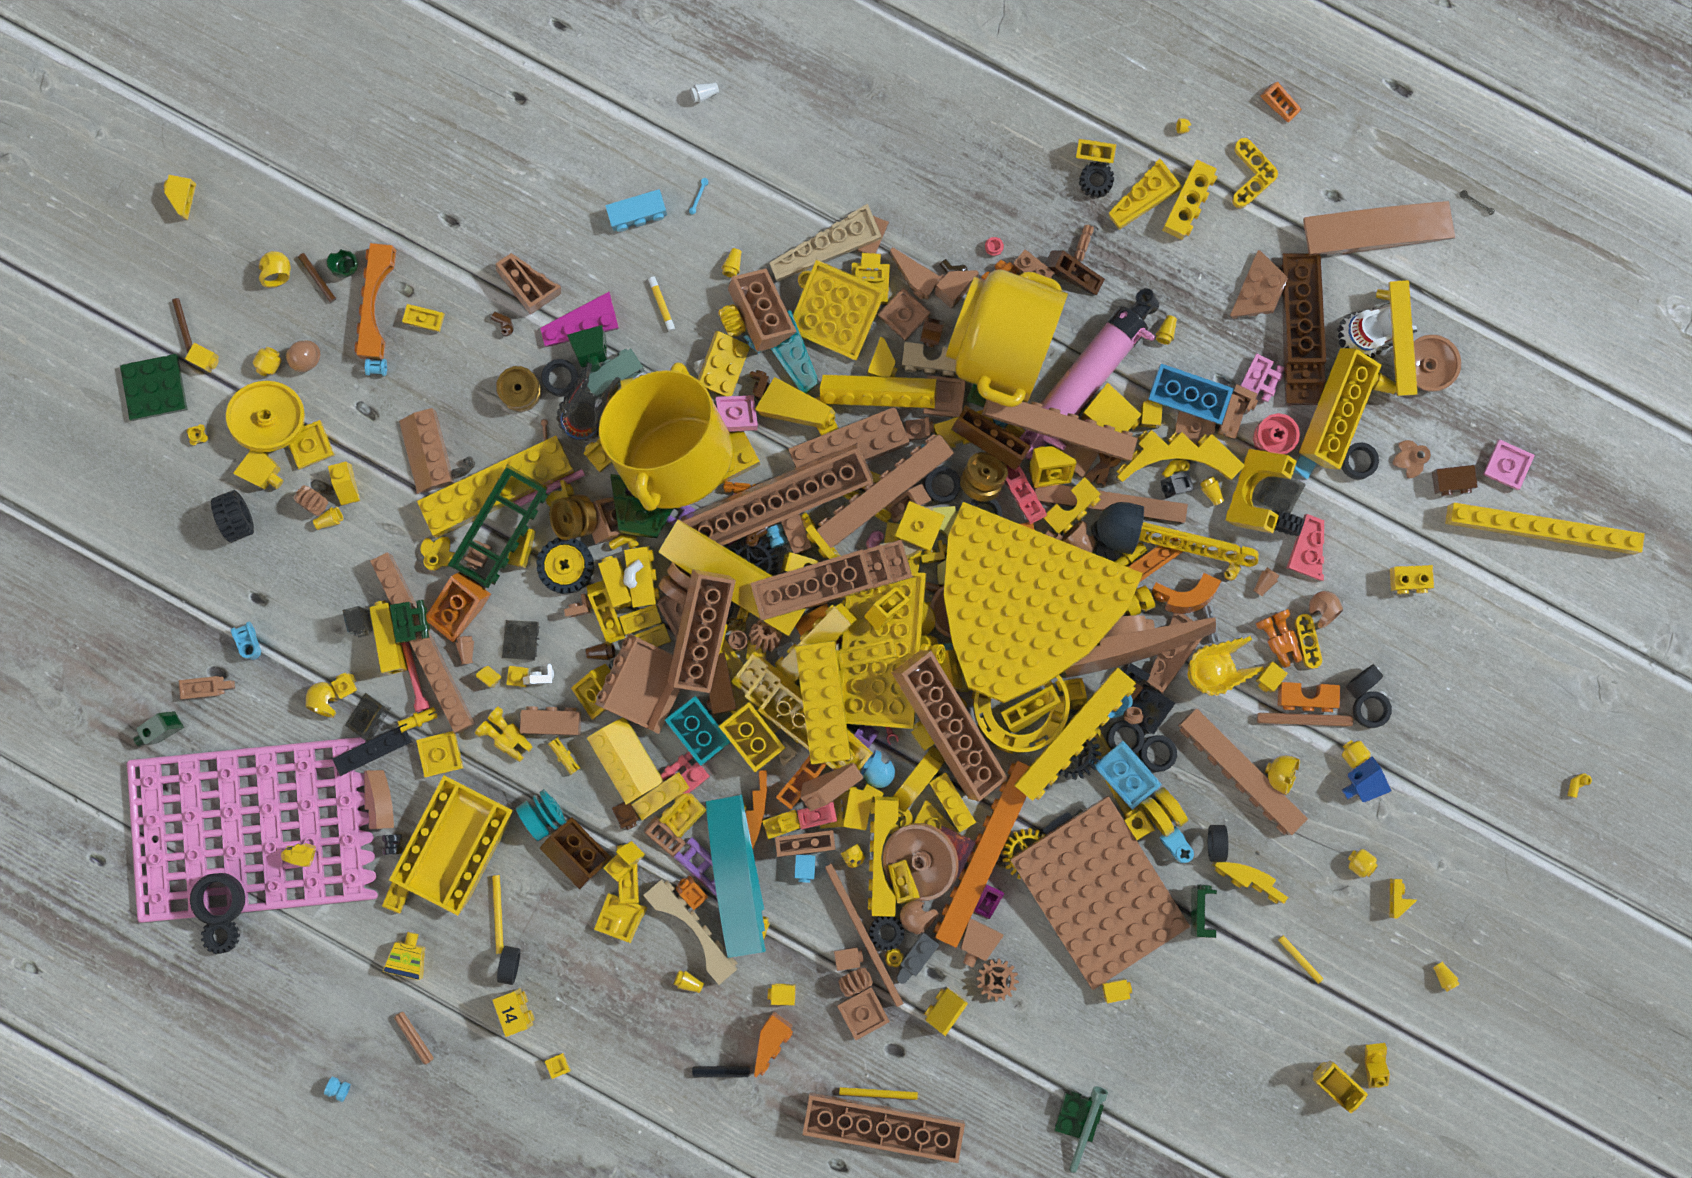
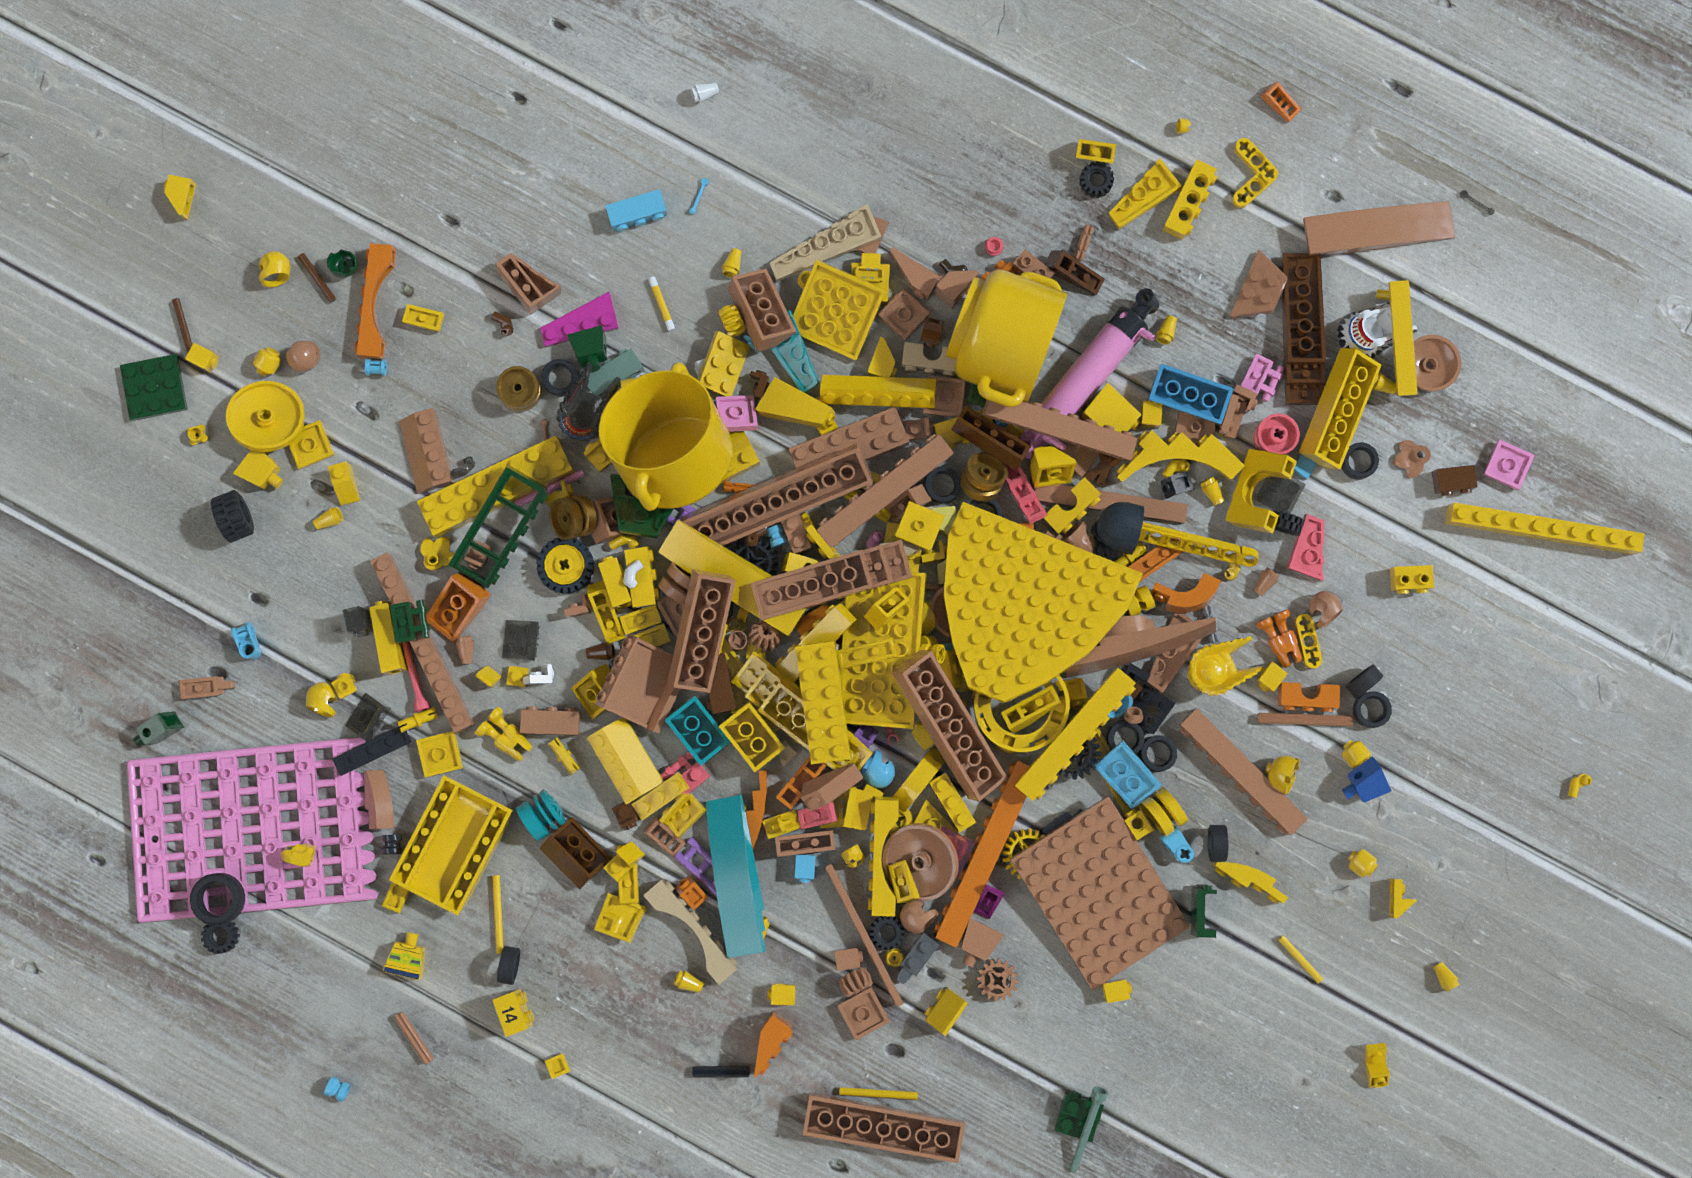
nougat gear [294,485,328,516] -> none
yellow panel [508,526,536,569] -> none
yellow piece [1313,1061,1368,1114] -> none

